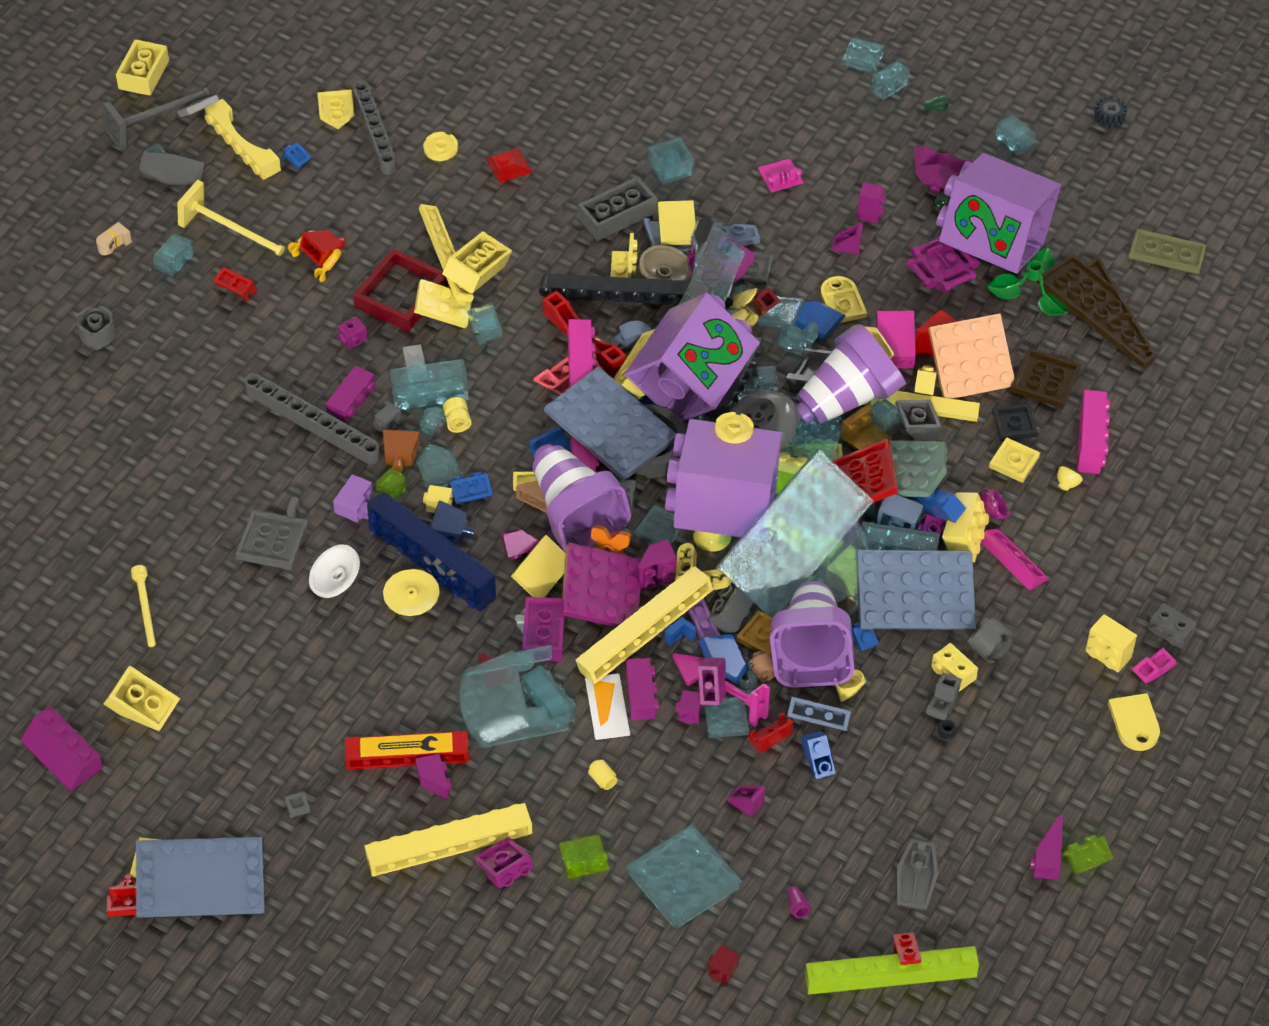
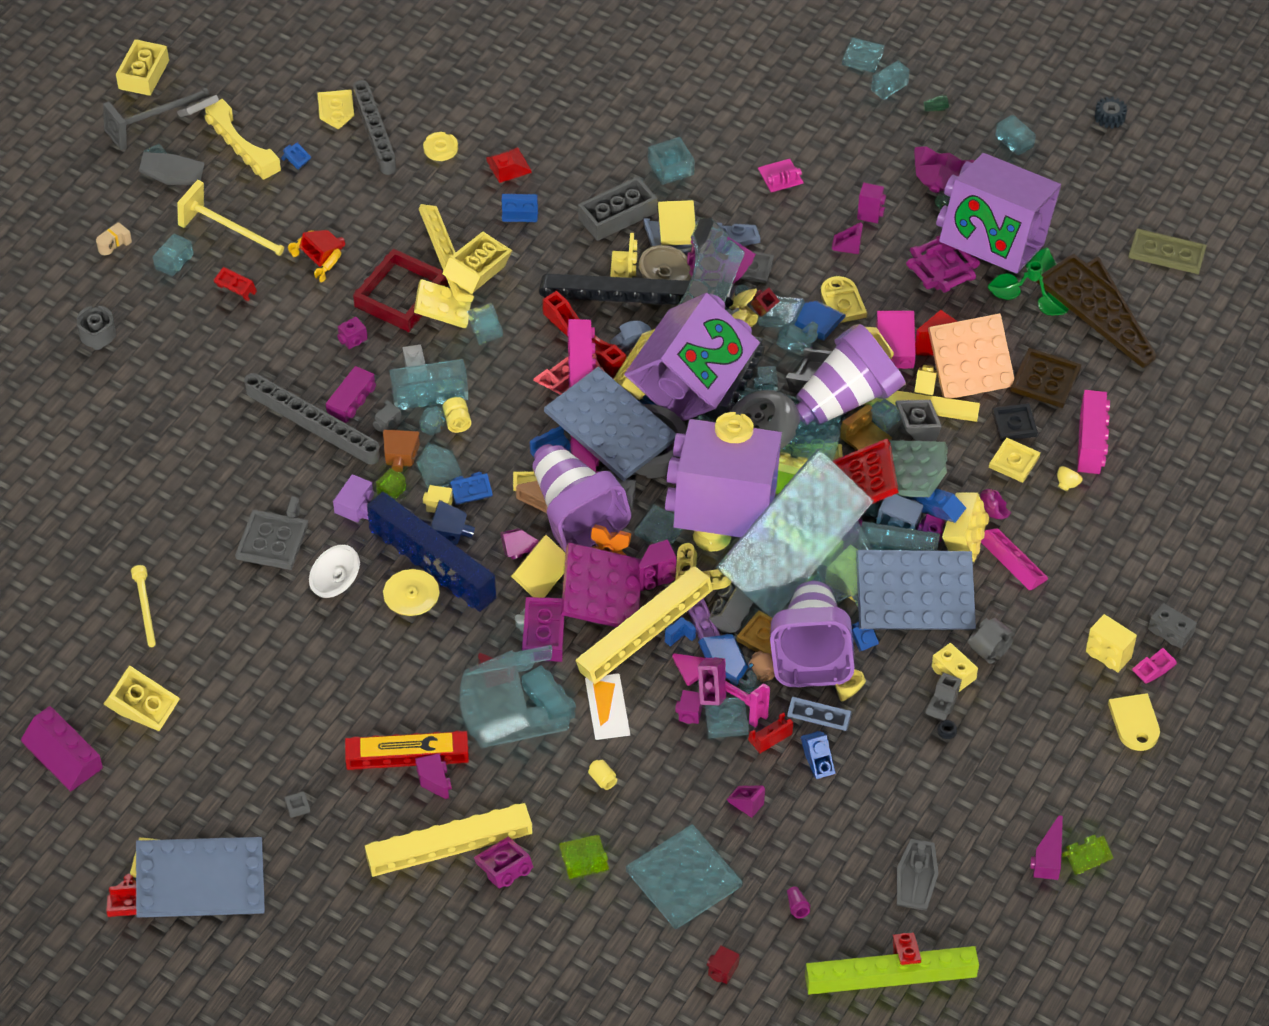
magenta brick [626,658,659,721] -> none
none -> blue bracket [502,194,538,222]

